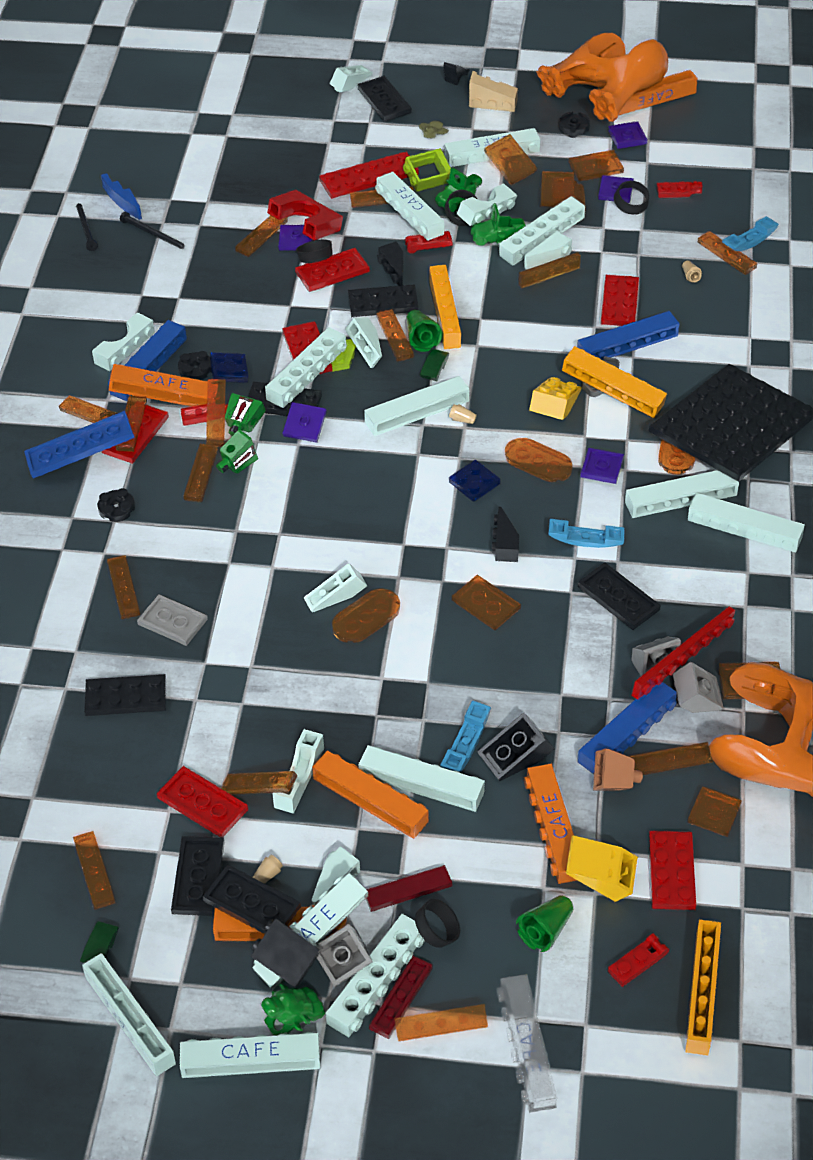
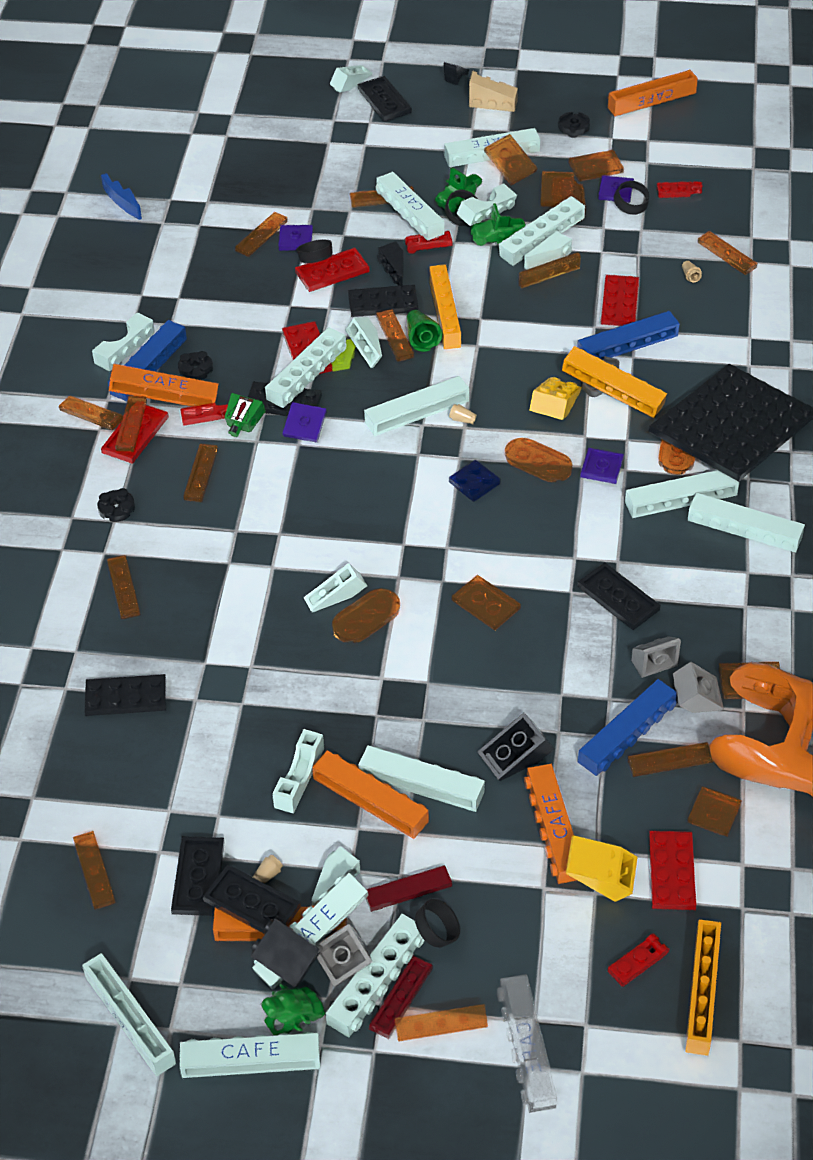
blue plate [24,411,135,478] -> none
black bar [76,203,98,251] -> none
dark green slope [80,921,119,963] -> none
black bar [120,211,185,249] -> none
light grey tile [137,594,208,646] -> none
red plate [157,766,249,838] -> none
clear orange tile [206,379,226,447] -> none
clear blue plate [210,352,249,383] -> none
green torso [216,429,258,473] -> none
clear orange tile [221,771,297,794] -> none
red arch [267,190,343,240] -> none
red plate [319,151,419,199] -> none
lime window [403,148,451,192] -> none
olive plate [419,121,449,138] -> none
dark green slope [420,349,449,381] -> none
dark azure slope [440,700,491,773] -> none
black slope [492,507,519,562] -> none
green cone [516,895,574,952] -> none
orange animal [537,33,669,122] -> none
dark azure slope [548,519,624,548] -> none
nougat torso [593,749,643,791] -> none
dark purple plate [608,121,648,149] -> none
red plate [631,606,735,700] -> none
dark azure slope [722,216,779,251] -> none

